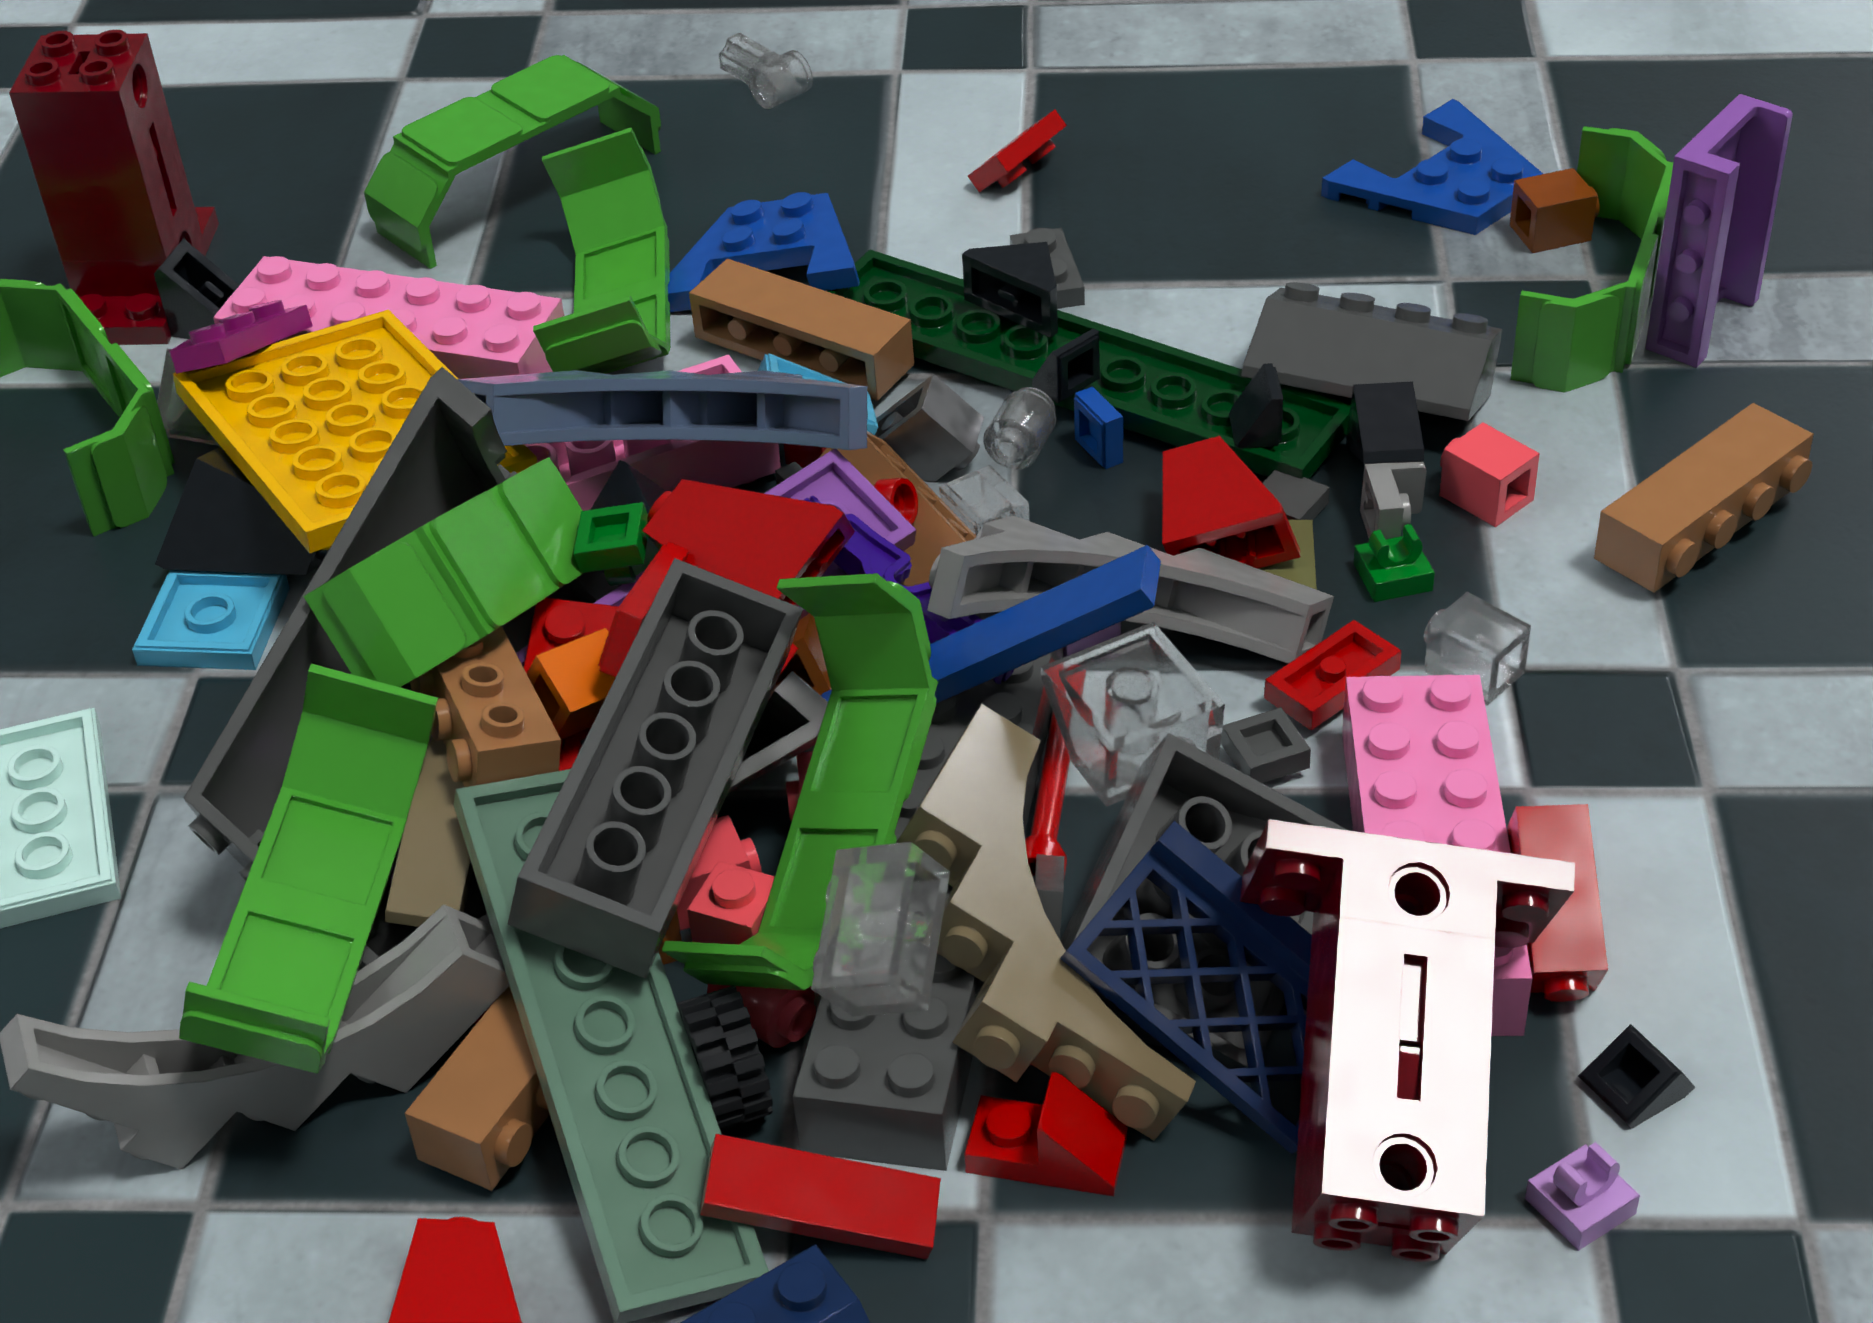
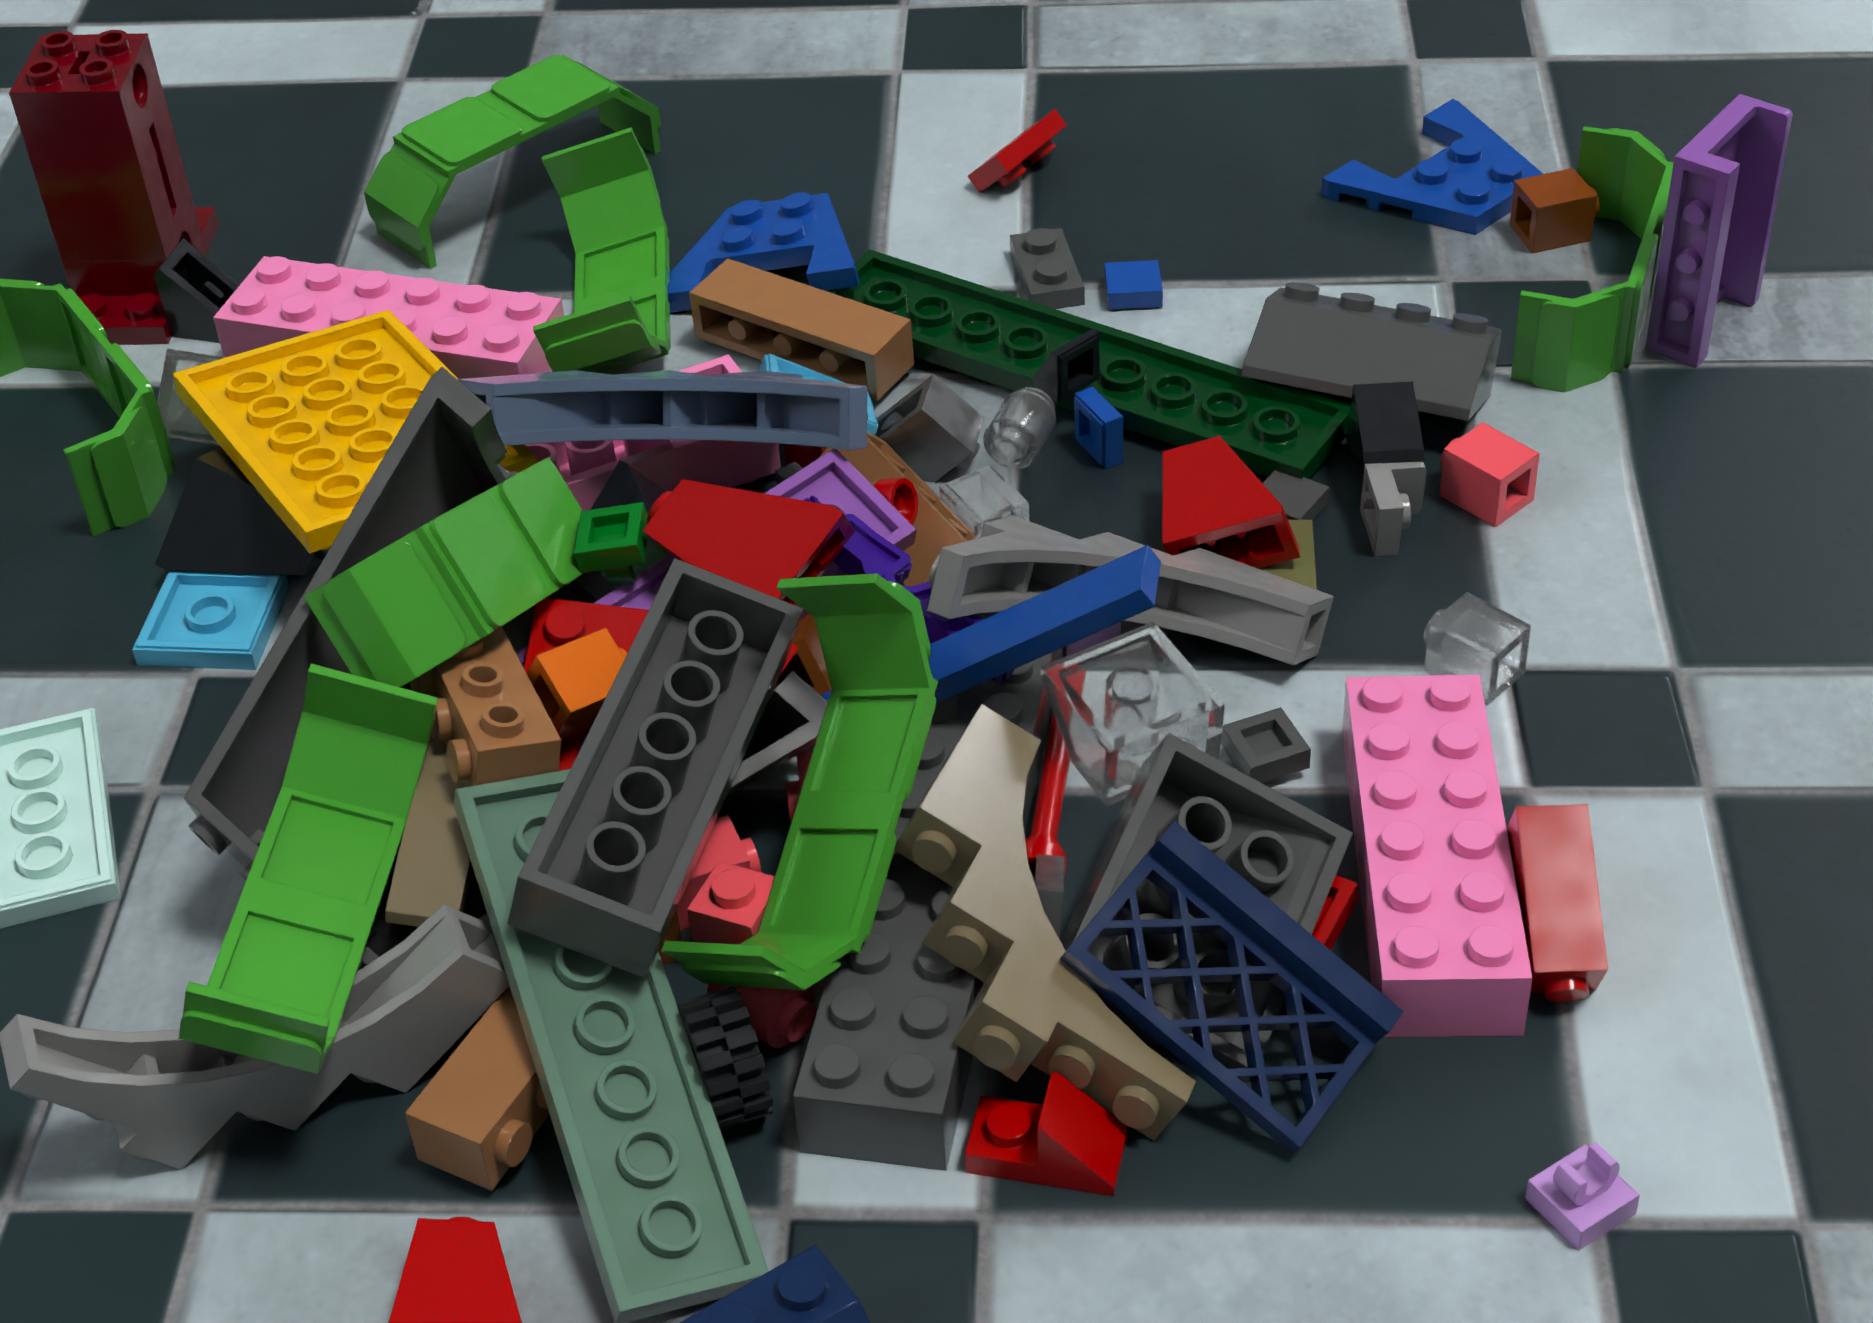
magenta wing [169,300,313,374] -> none
red tile [598,541,690,677] -> none
red tile [700,1134,941,1259] -> none
clear piece [719,33,813,110] -> none
clear brick [811,842,950,1016] -> none
black slope [962,242,1058,338] -> none
black slope [1229,363,1283,449] -> none
brick [1240,819,1575,1262] -> none
red plate [1264,620,1402,731] -> none
green tile [1353,524,1435,602] -> none
black slope [1578,1024,1695,1128] -> none
medium nougat brick [1594,403,1814,593] -> none
none -> blue tile [1104,260,1163,310]

